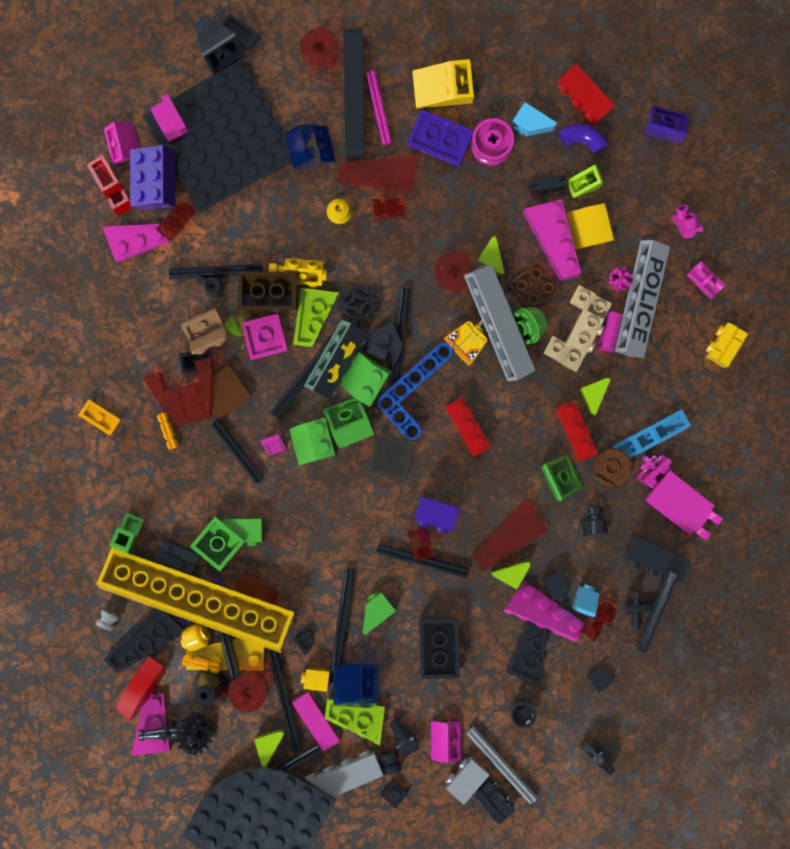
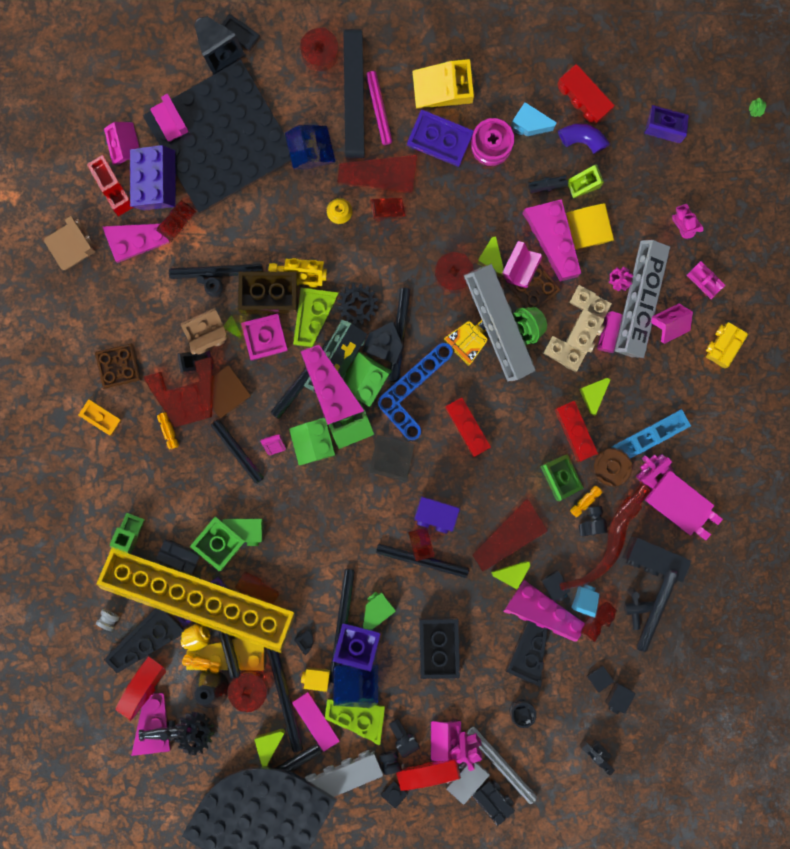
none -> medium nougat bracket [44,216,96,271]
none -> reddish brown tile [94,343,141,390]
none -> dark pink wing [300,345,364,424]
none -> dark purple slope [333,623,380,671]
none -> red slope [396,759,461,791]
none -> dark pink hips [451,731,483,771]
none -> dark pink panel [502,241,542,288]
none -> clear red animal [560,484,651,590]
none -> light orange axle [570,486,602,517]
none -> black brick [605,682,636,714]
none -> dark pink panel [651,304,693,344]
none -> bright green plate [749,98,766,117]

